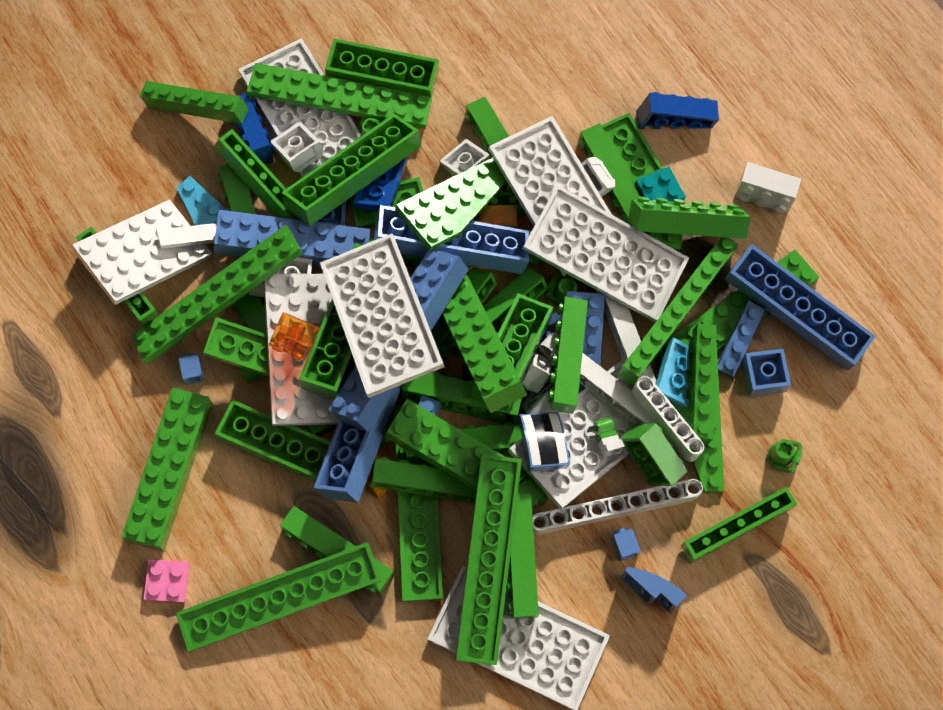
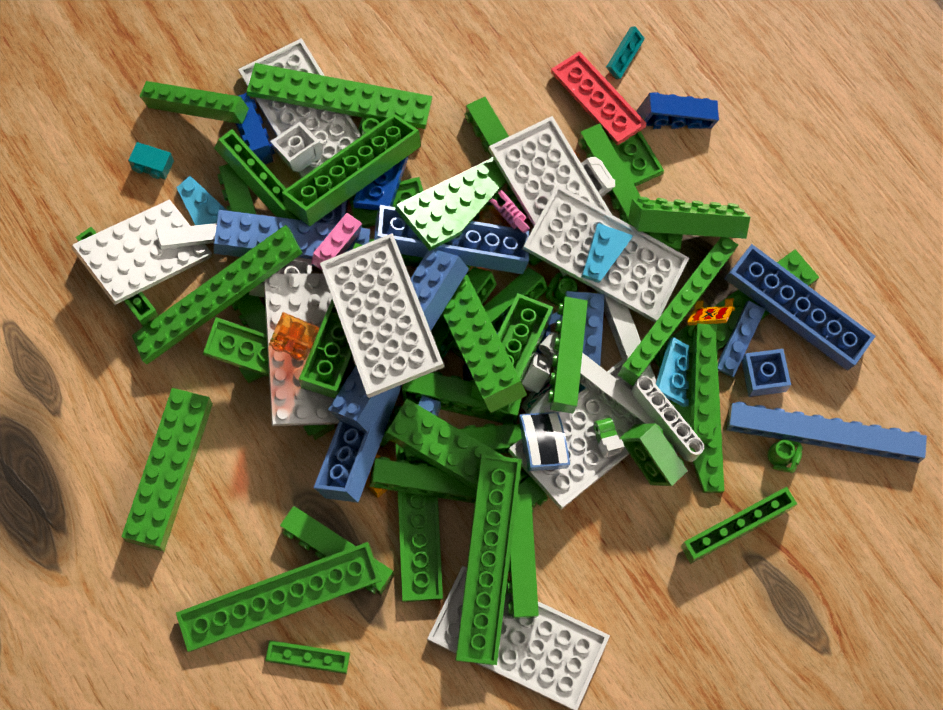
bright pink plate [143,560,190,603] -> none
medium blue brick [179,353,205,385] -> none
bright green brick [215,399,331,483] -> none
bright green brick [325,38,439,97] -> none
white slope [439,139,491,177] -> none
white beam [533,479,703,535] -> none
medium blue brick [612,528,641,561] -> none
medium blue slope [620,567,687,614] -> none
teal brick [635,166,686,202] -> none
white brick [735,162,801,214] -> none
none -> teal brick [128,142,174,180]
none -> bright green tile [265,640,350,674]
none -> bright pink brick [311,213,362,270]
none -> bright pink hinge [489,190,530,234]
none -> coral plate [551,51,647,146]
none -> medium azure wing [581,223,633,283]
none -> teal plate [606,26,645,79]
none -> light orange flag [687,298,735,326]
none -> medium blue brick [726,402,927,463]

